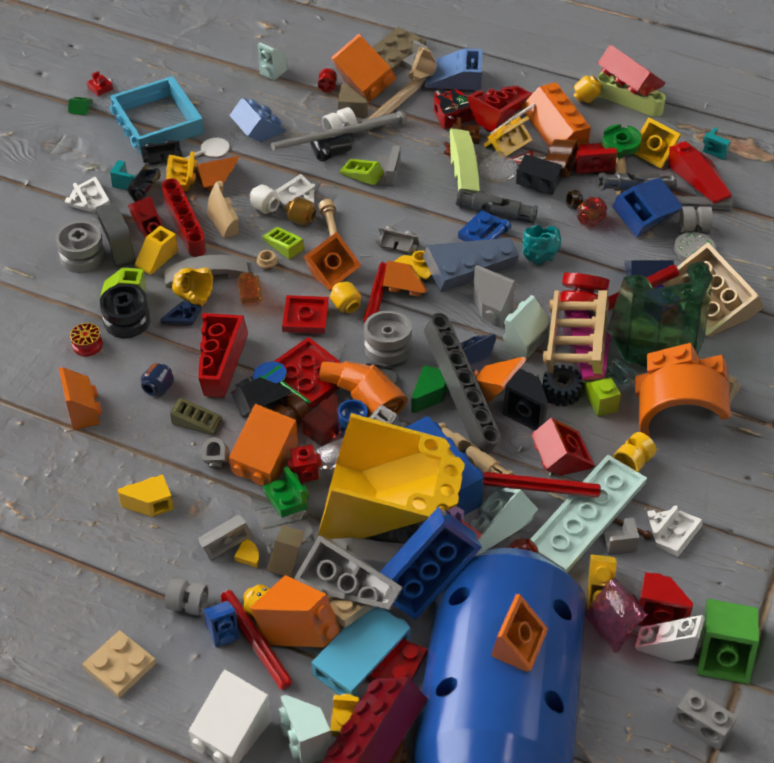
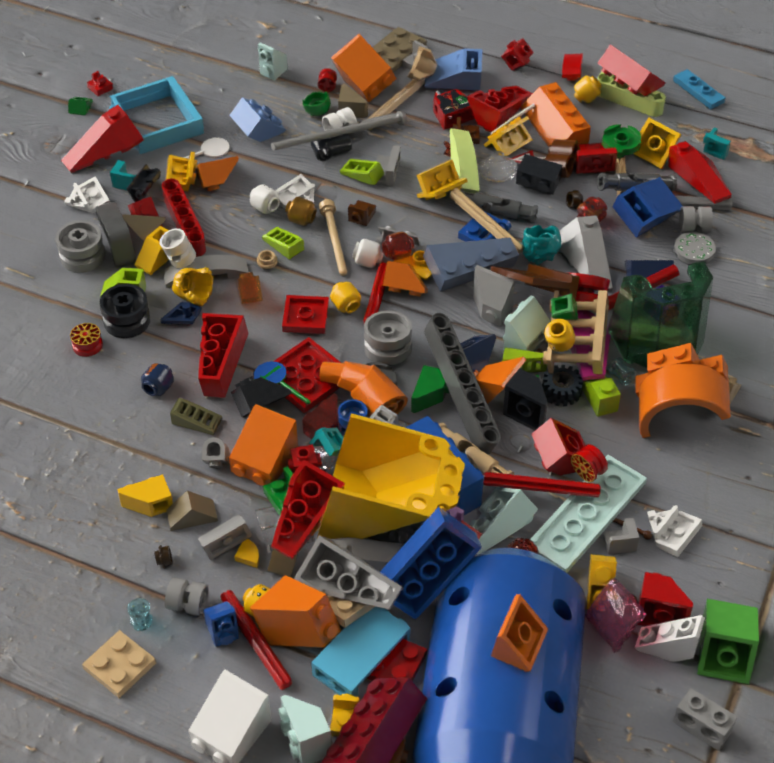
orange slope [58,367,102,430] -> none
black hinge [141,140,182,165] -> none
tan slope [207,181,239,239] -> none
reddish brown wheel [271,393,310,424] -> none
orange slope [304,232,362,291] -> none
yellow wheel [613,432,657,472] -> none
tan slope [661,242,764,338] -> none
none -> red wedge [61,105,144,173]
none -> dark tan slope [123,214,166,240]
none -> clear light blue bush [127,598,153,631]
none -> dark brown plate [154,545,173,569]
none -> white wheel [160,228,196,268]
none -> dark tan slope [166,491,218,531]
none -> red wedge [271,460,345,559]
none -> green hair [302,92,331,116]
none -> teal bracket [309,427,343,456]
none -> reddish brown bracket [348,200,376,226]
none -> white head [352,239,384,269]
none -> clear red head [382,231,414,261]
none -> yellow bracket [416,160,468,200]
none -> tan axle [450,188,524,254]
none -> reddish brown fence [490,263,580,298]
none -> red brick [501,38,534,71]
none -> lime slope [502,348,547,372]
none -> yellow head [544,319,576,352]
none -> green slope [551,294,578,320]
none -> light grey wedge [559,215,613,292]
none -> red slope [562,53,583,81]
none -> red wheel [571,444,608,482]
none -> dark azure plate [673,69,725,109]

